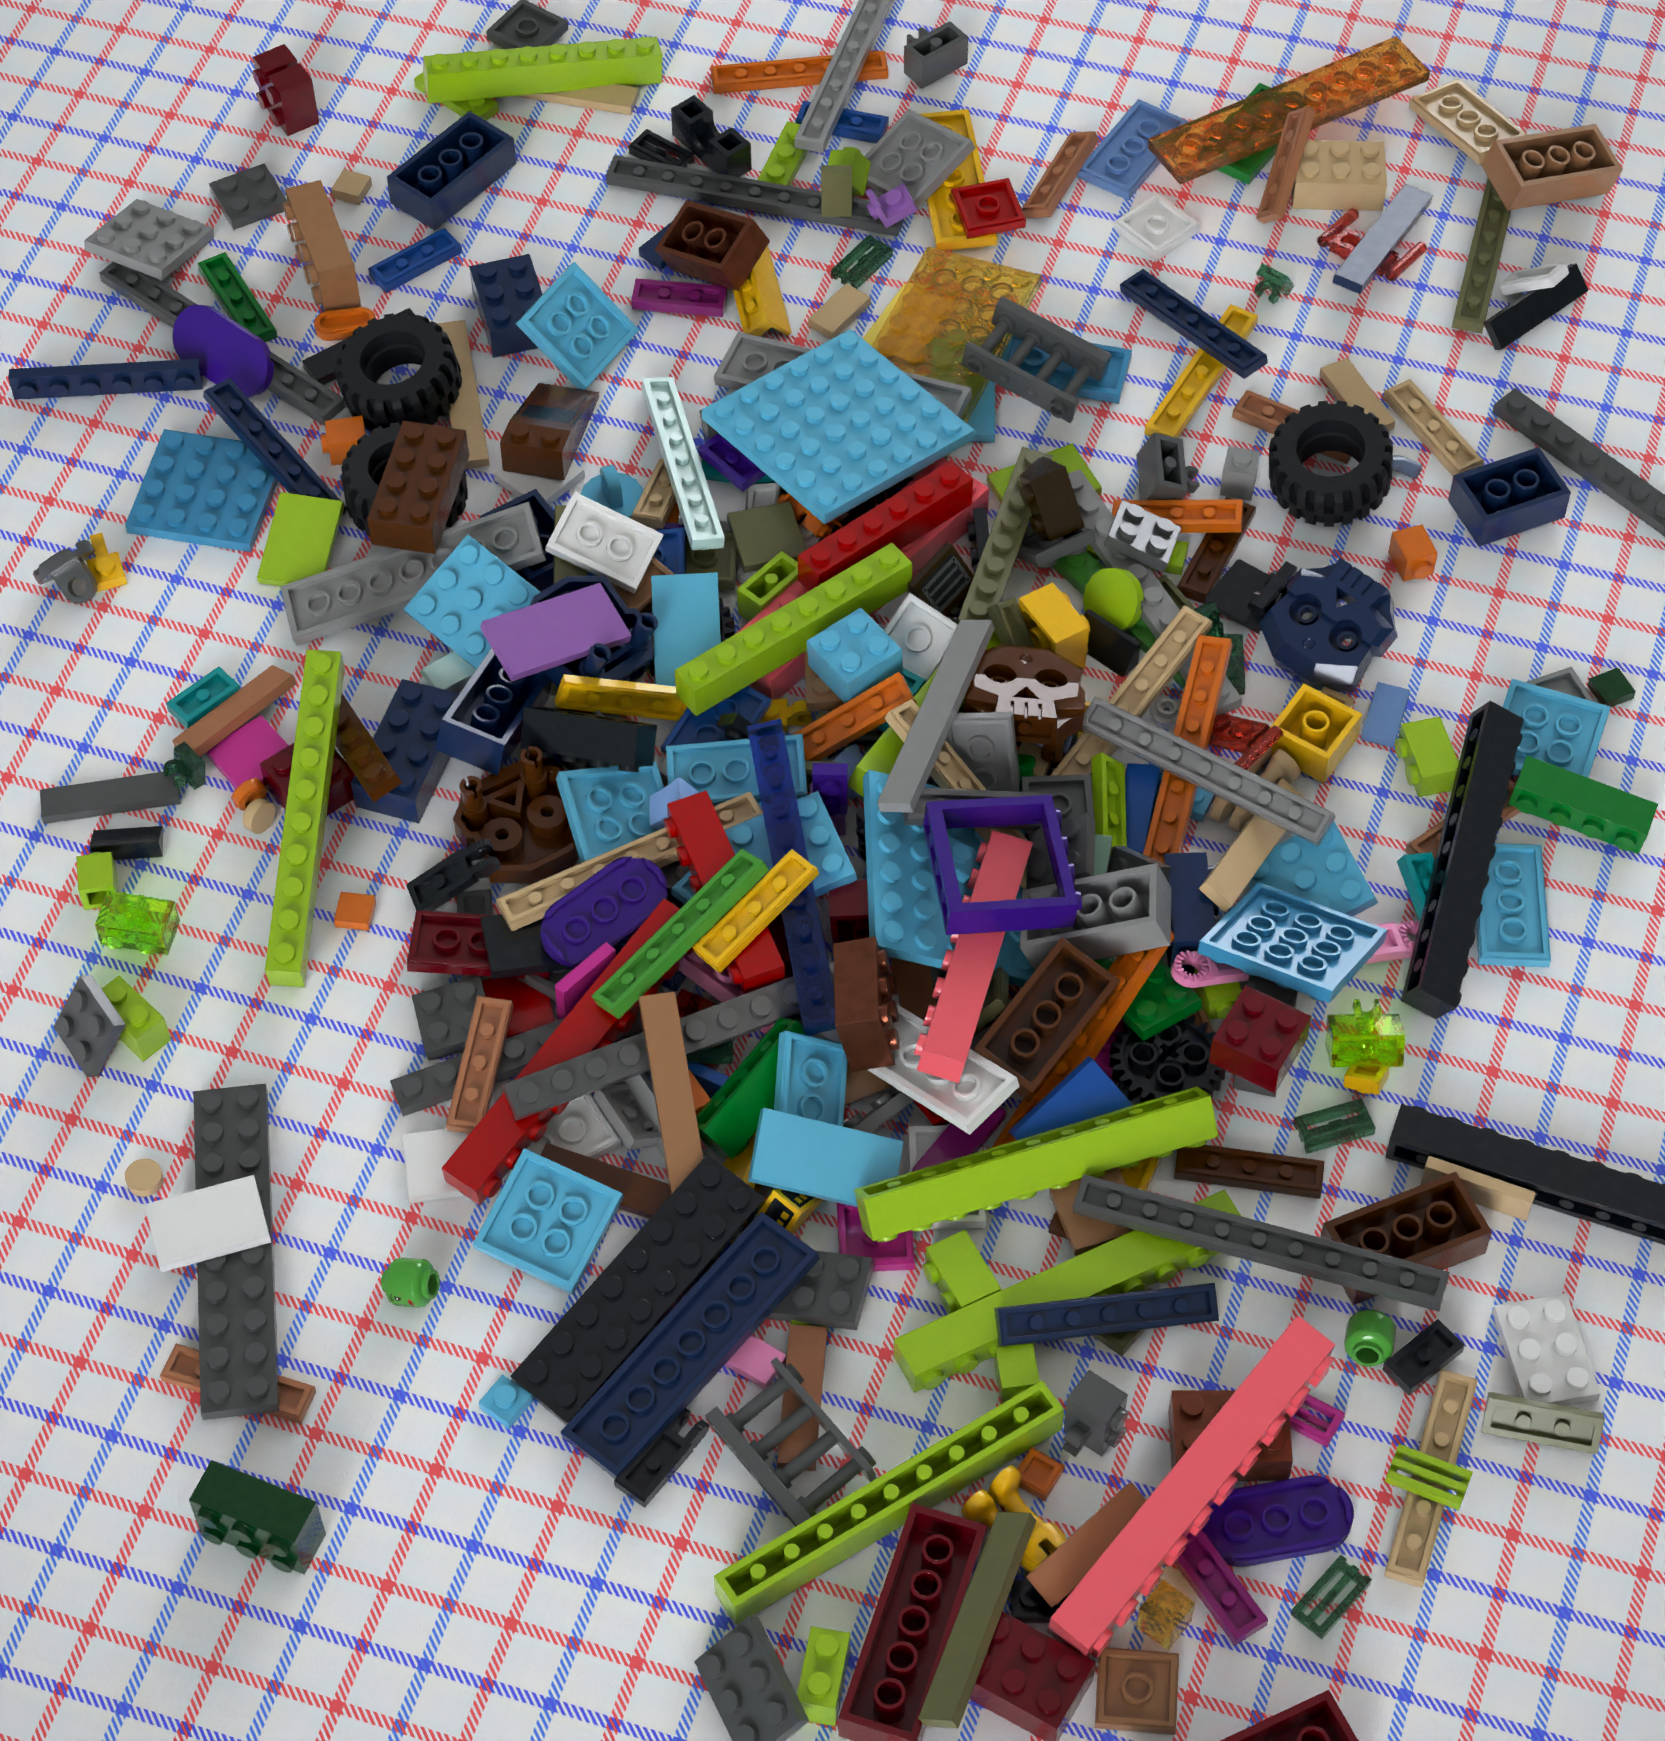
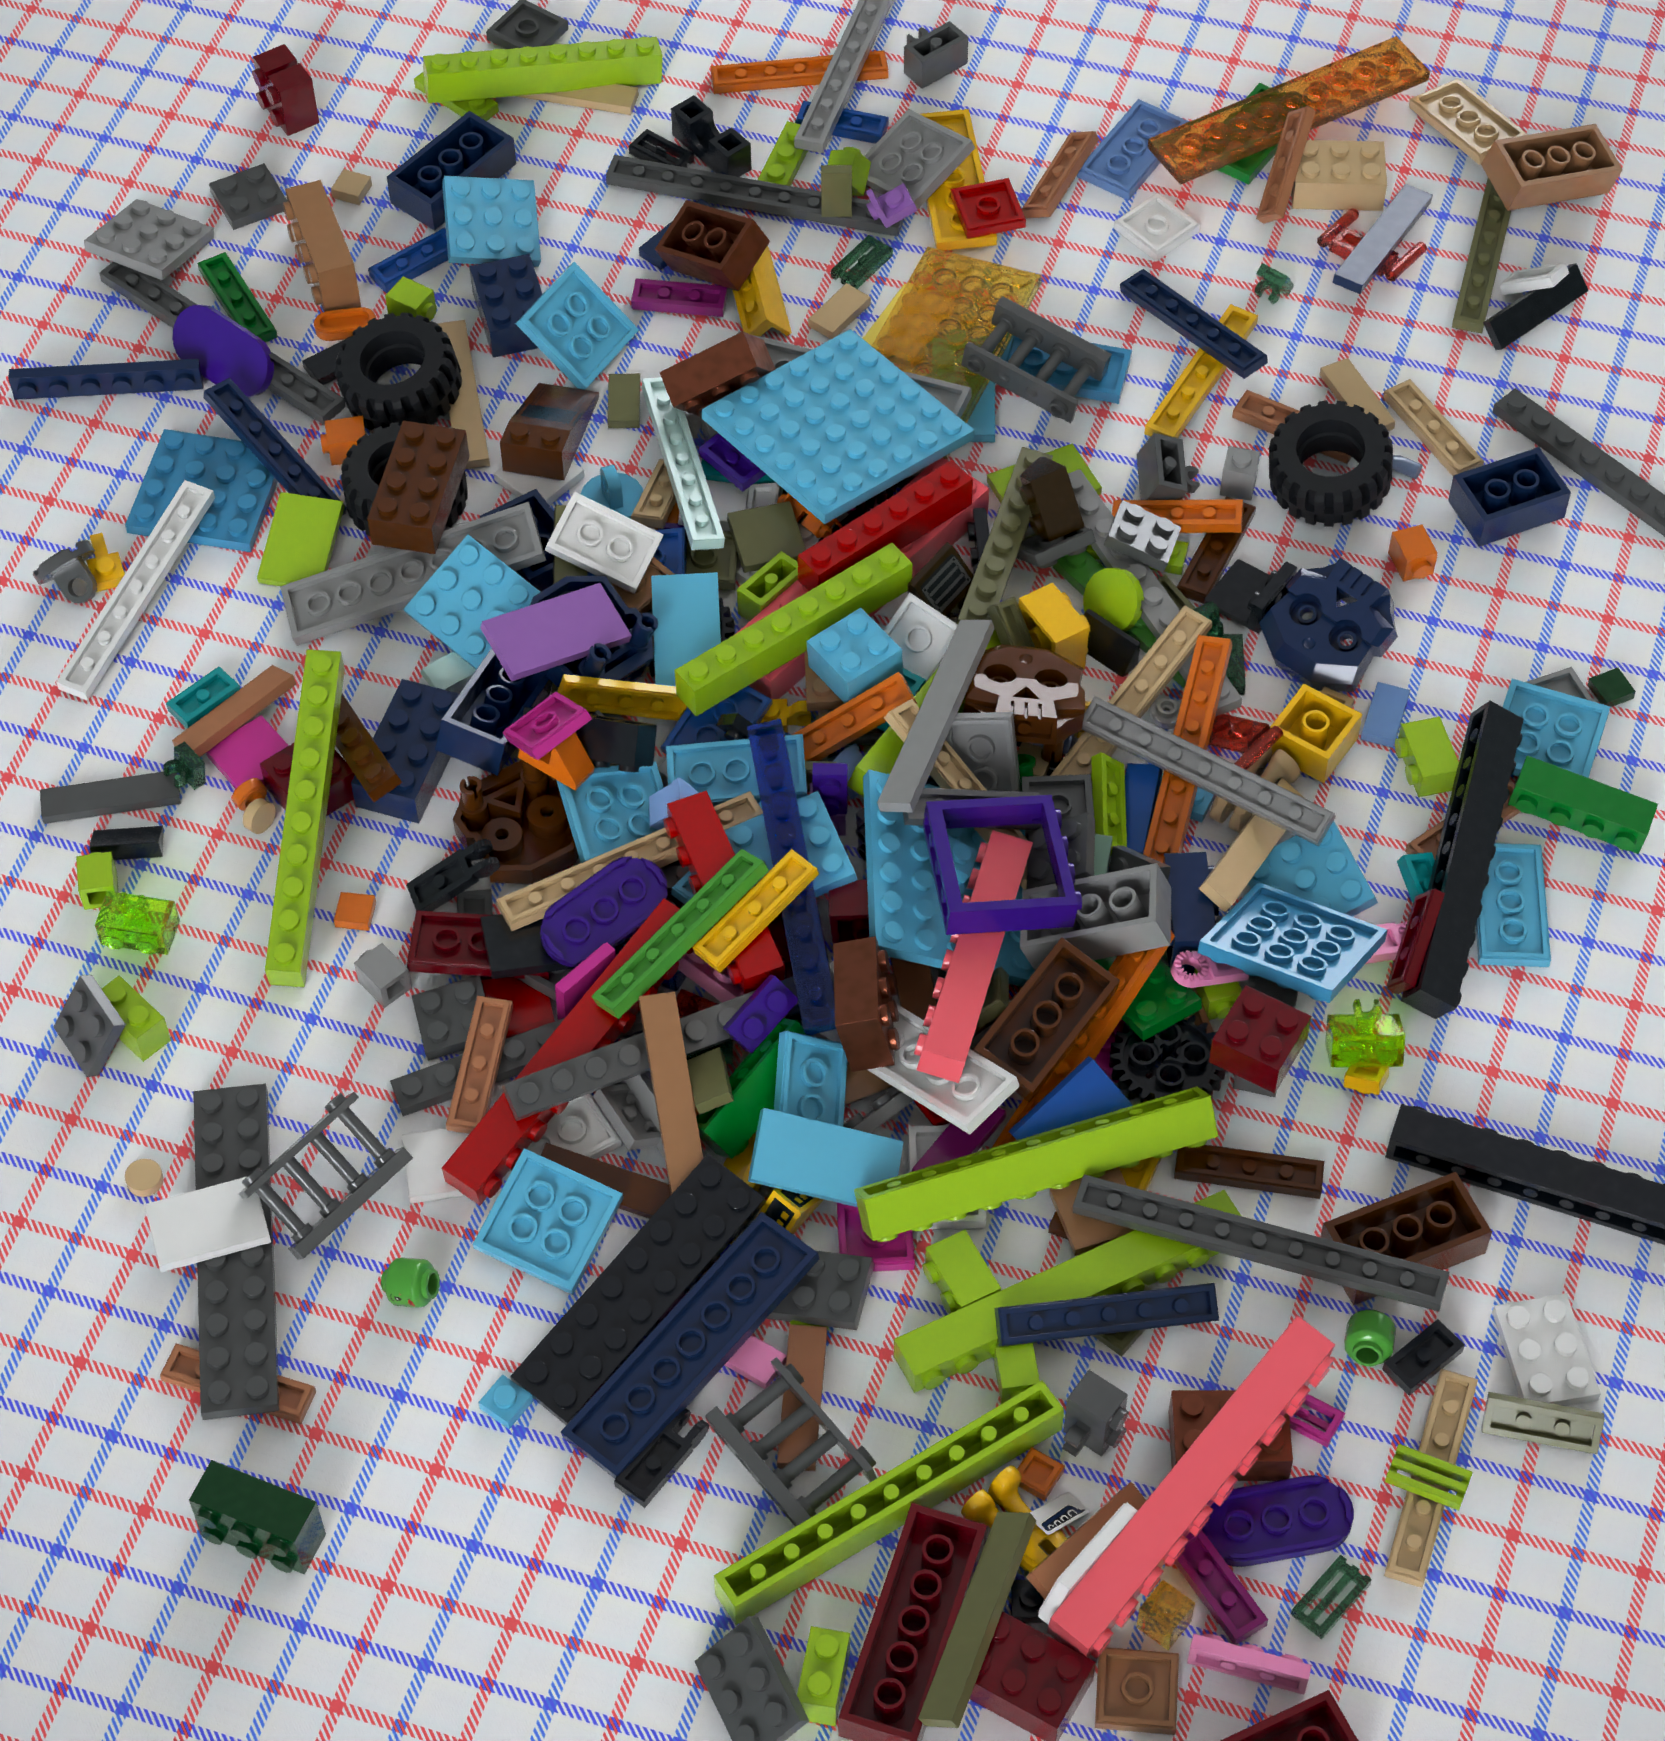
clear green tile [1293,1098,1376,1154] -> none
tan tile [1420,1156,1536,1221] -> none
none -> white plate [56,480,215,701]
none -> dark grey fence [238,1092,413,1260]
none -> light grey brick [354,943,412,1008]
none -> lime brick [385,276,437,321]
none -> medium azure plate [442,176,541,267]
none -> dark pink tile [503,692,592,760]
none -> orange slope [518,732,595,791]
none -> olive tile [607,373,641,428]
none -> copper brick [659,331,775,416]
none -> olive tile [687,1047,734,1114]
none -> dark purple plate [723,974,799,1054]
none -> white sticker [1030,1492,1090,1535]
none -> white tile [1038,1502,1138,1625]
none -> bright pink plate [1187,1634,1312,1695]
none -> dark red tile [1387,888,1445,994]

